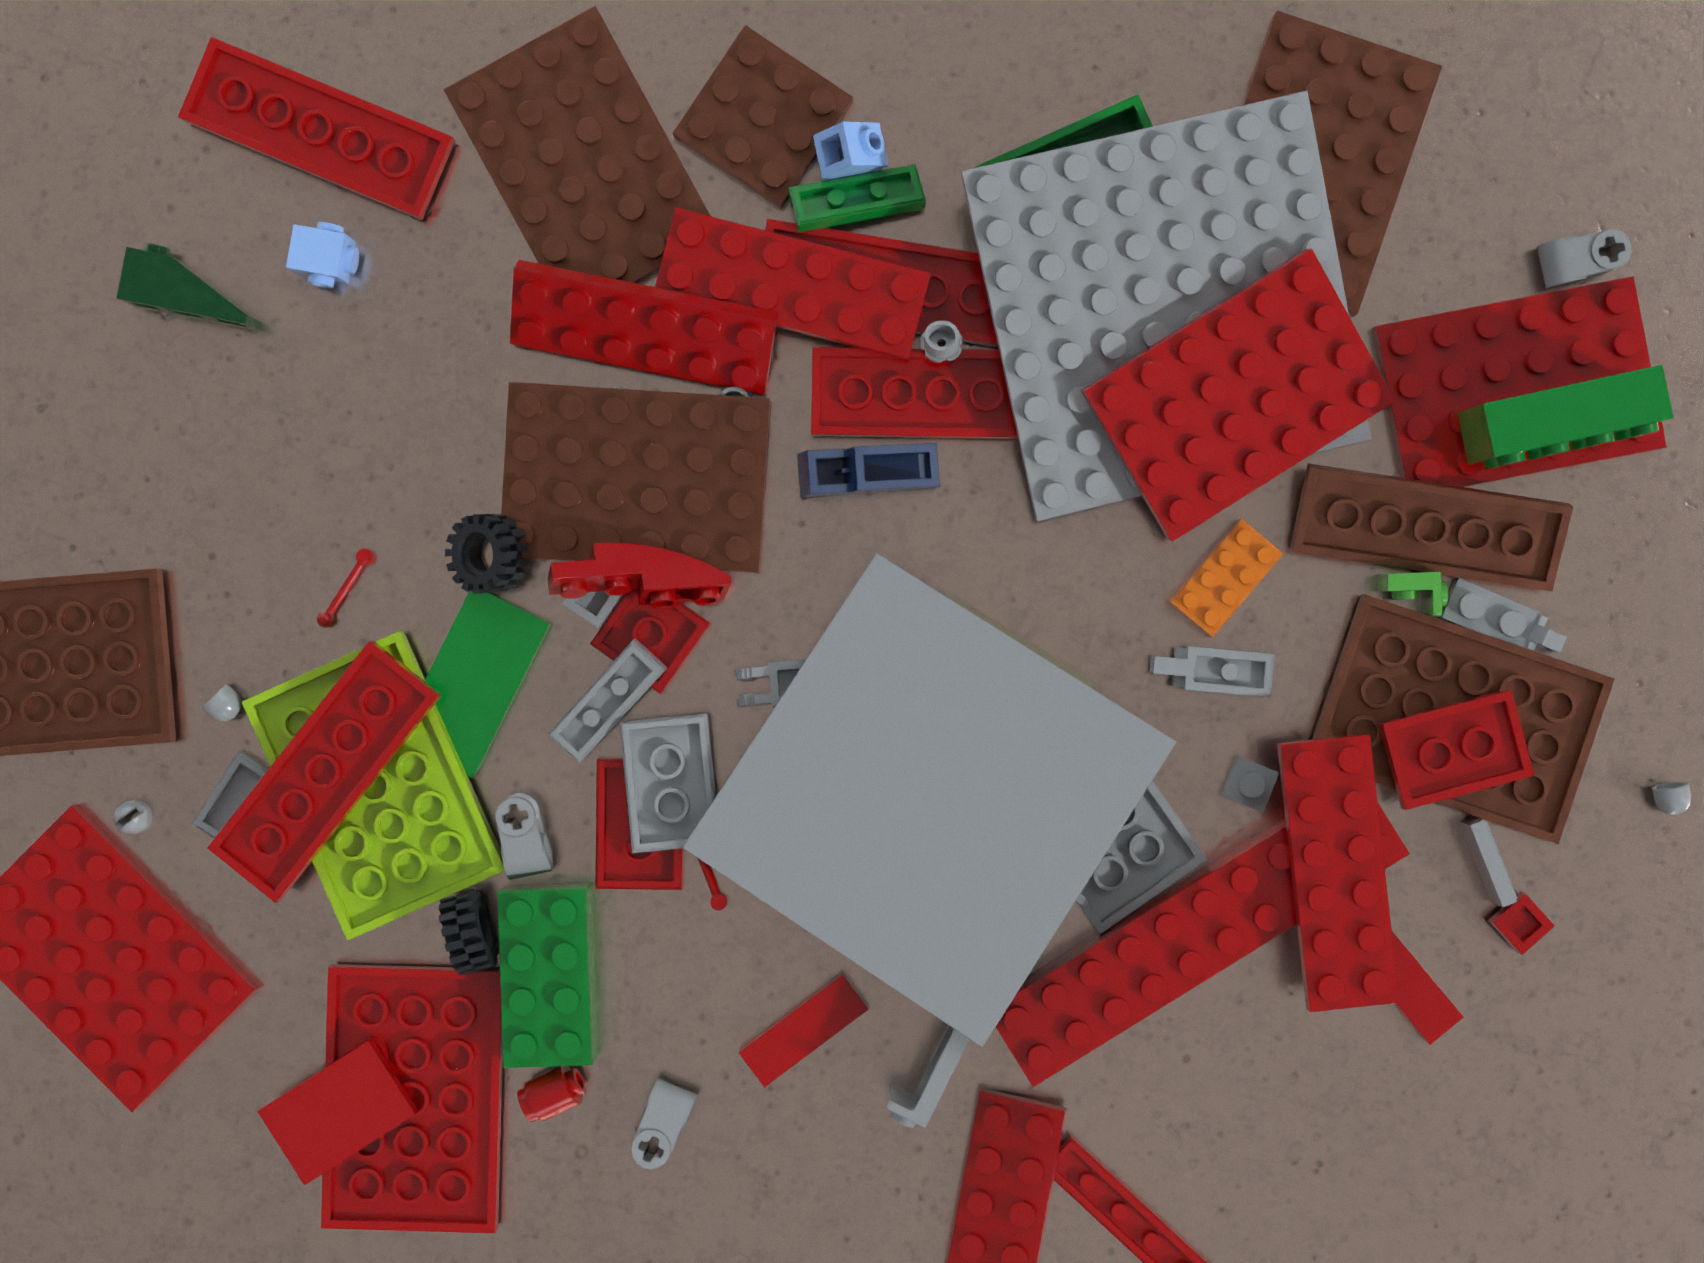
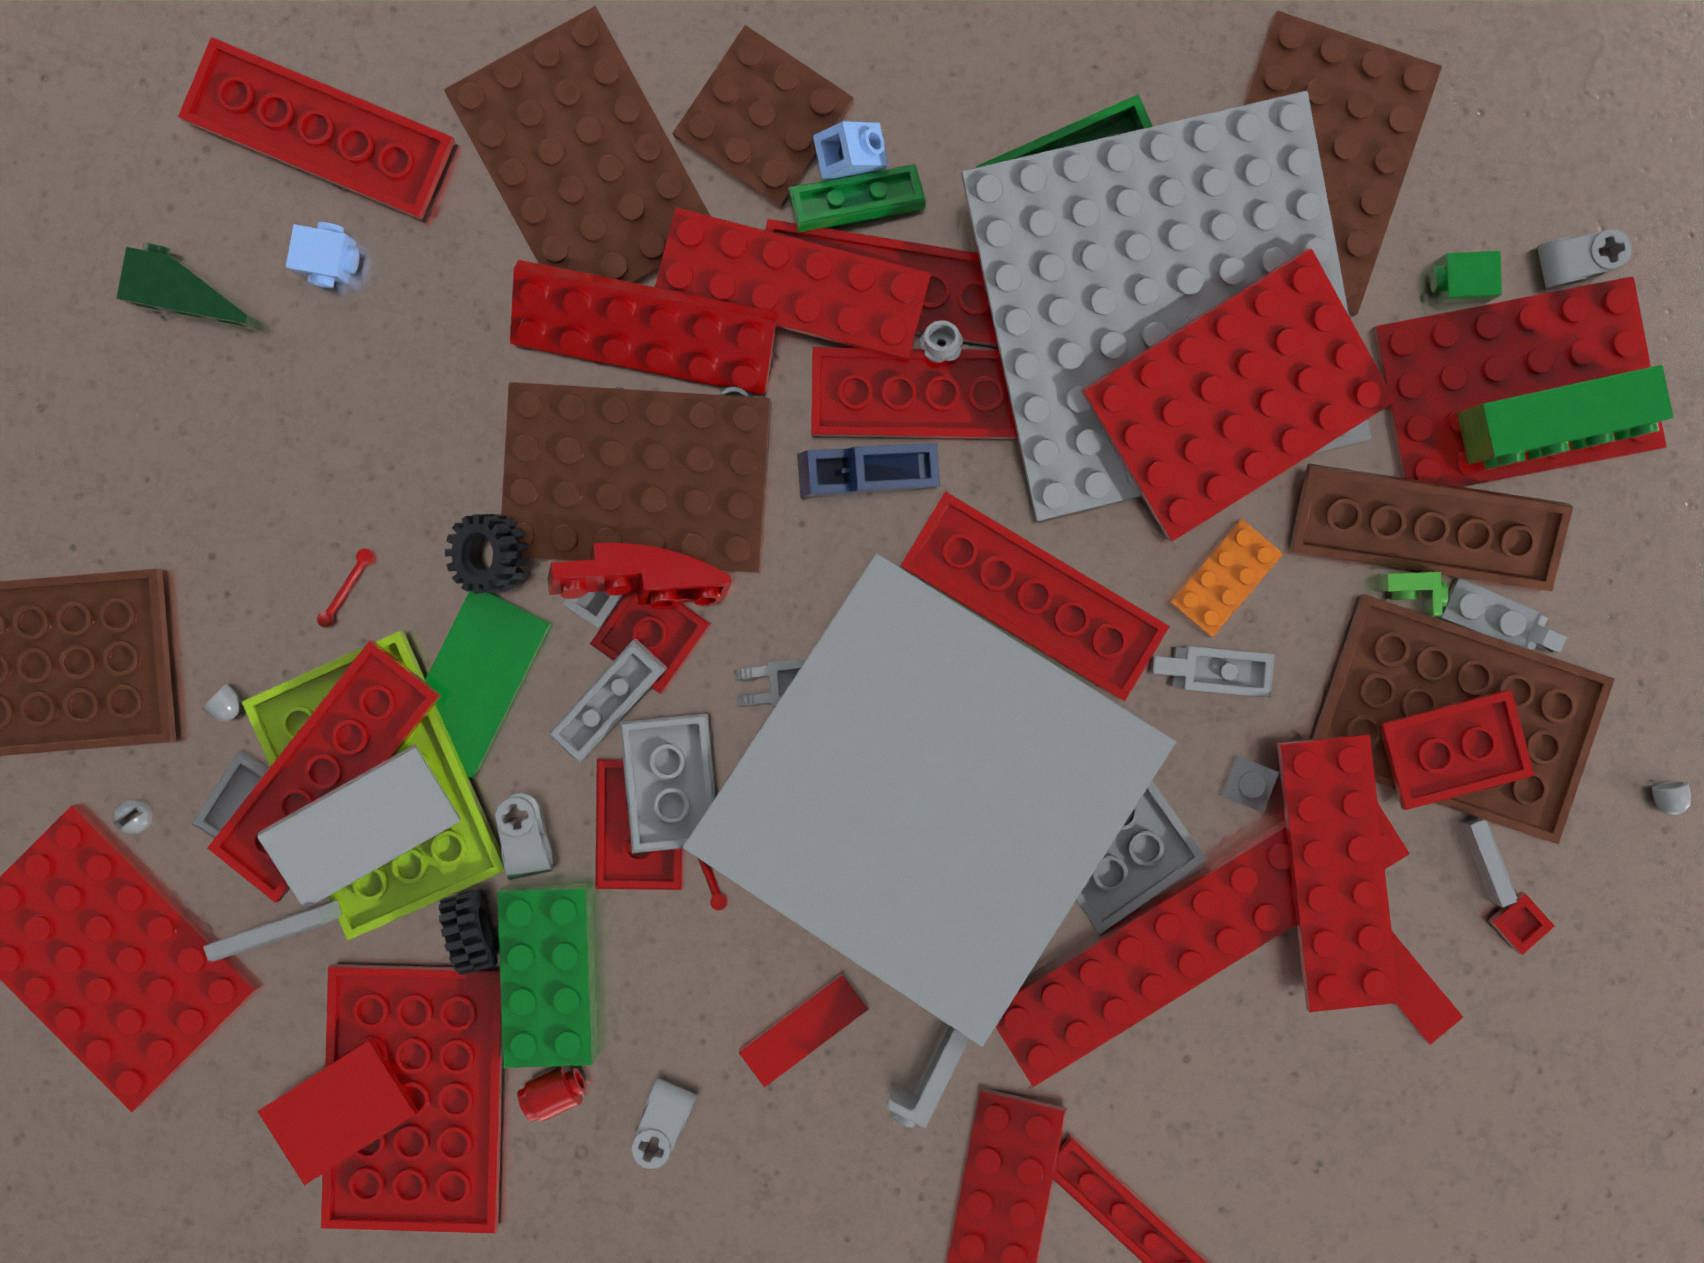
none -> light grey tile [203,900,342,962]
none -> light grey tile [257,744,461,910]
none -> red plate [900,491,1170,701]
none -> green brick [1430,251,1502,304]

